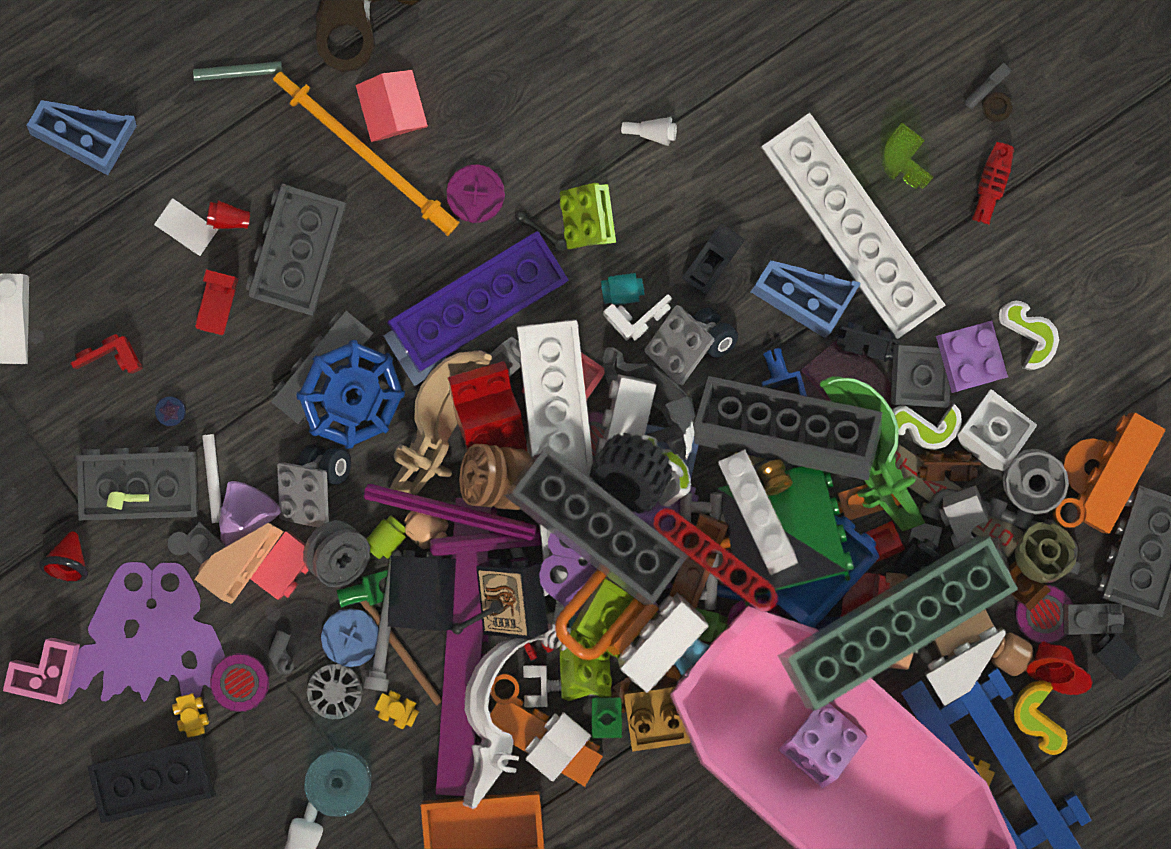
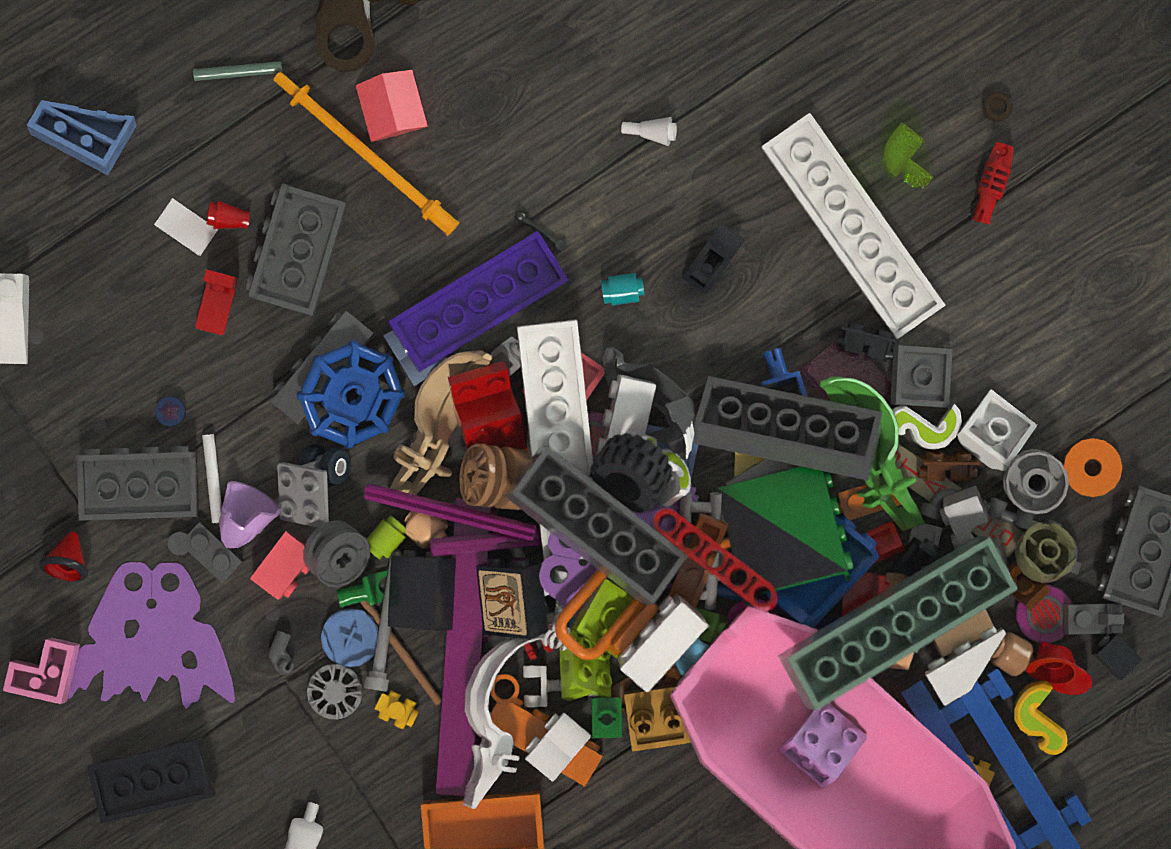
red bracket [71,334,143,374] -> none
yellowish green hand [107,491,149,510] -> none
yellow piece [172,693,209,738] -> none
light nougat slope [195,523,283,604] -> none
tile [210,654,269,712] -> none
clear light blue wheel [304,748,372,817] -> none
magenta tile [446,165,505,224] -> none
pearl dark grey hinge [452,601,504,635] -> none
lime bracket [560,183,616,249] -> none
white bracket [603,294,672,341] -> none
light grey plate [645,305,738,385] -> none
white brick [718,450,798,575] -> none
medium blue wedge [751,260,861,338] -> none
pearl gold wheel [756,459,793,495] -> none
medium lavender plate [936,321,1008,393] -> none
dark grey bar [964,63,1012,109] -> none
white animal [999,301,1059,370] -> none
orange hinge [1052,412,1166,534] -> none

